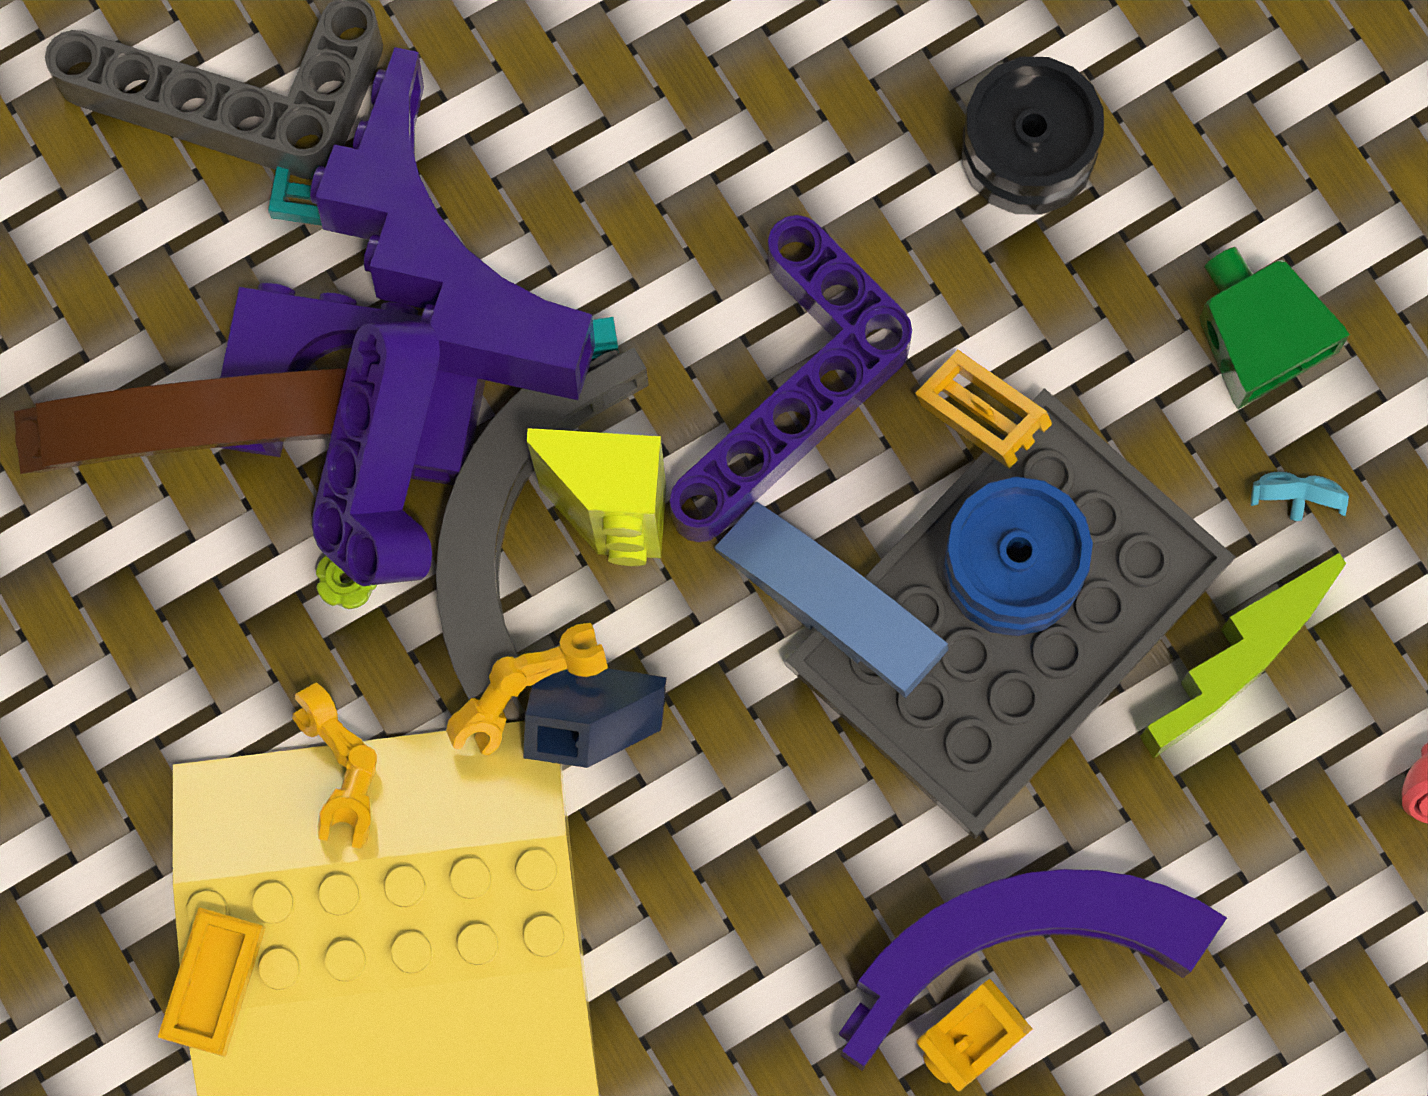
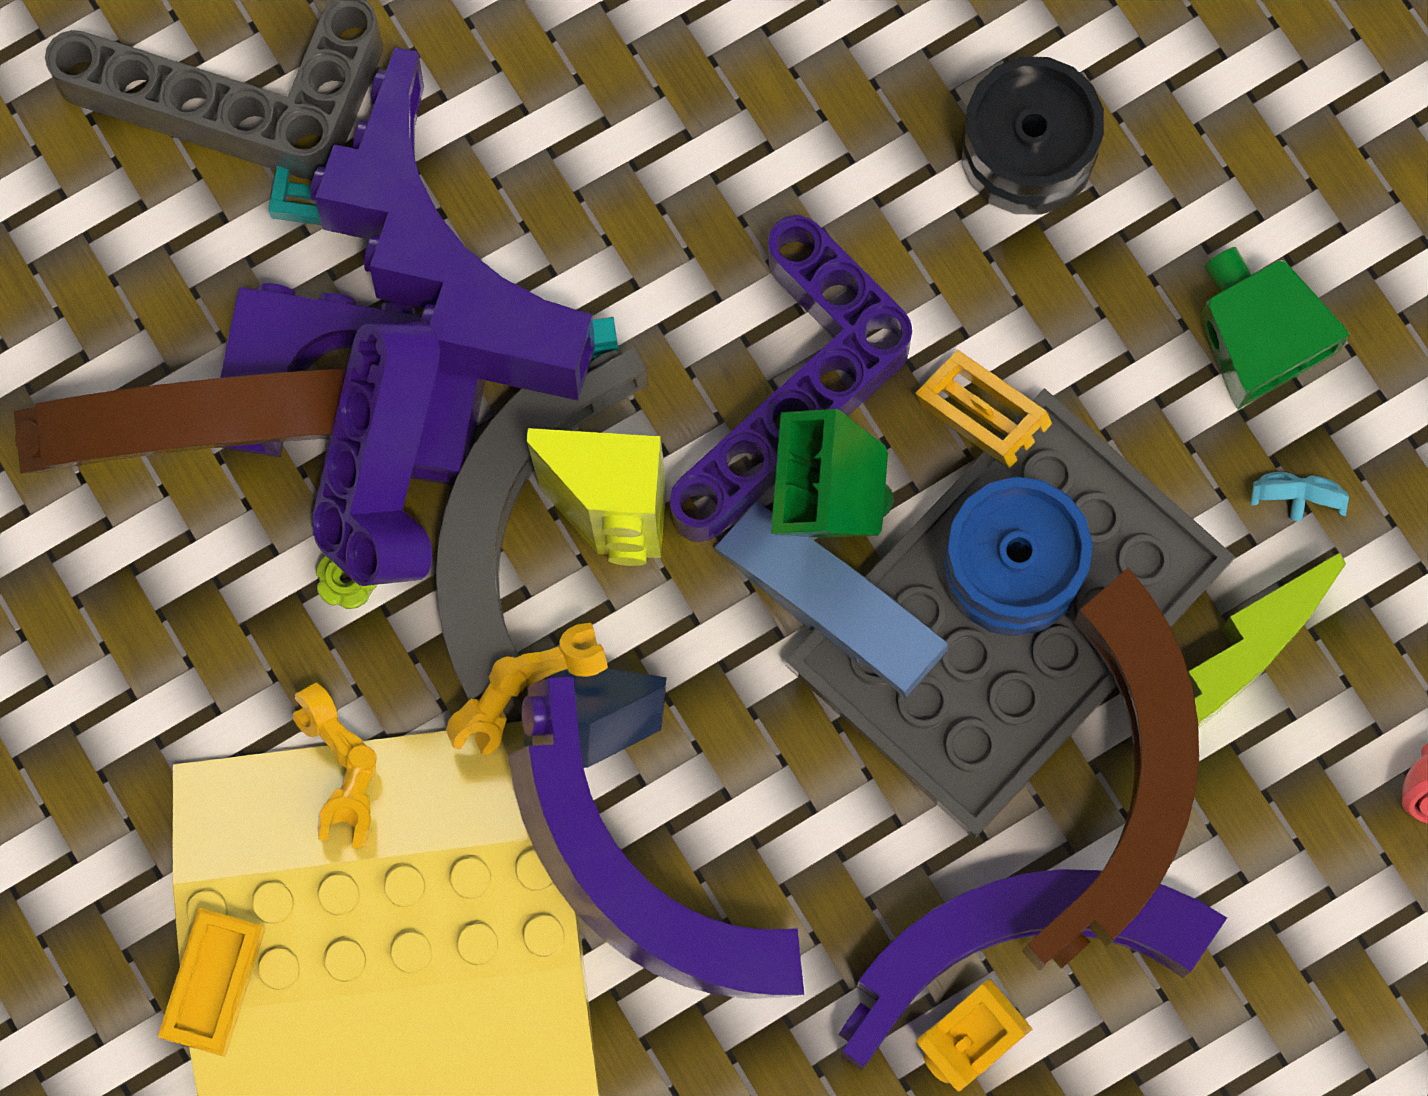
none -> dark purple arch [508,677,804,999]
none -> green torso [771,409,894,538]
none -> reddish brown arch [1022,567,1199,971]

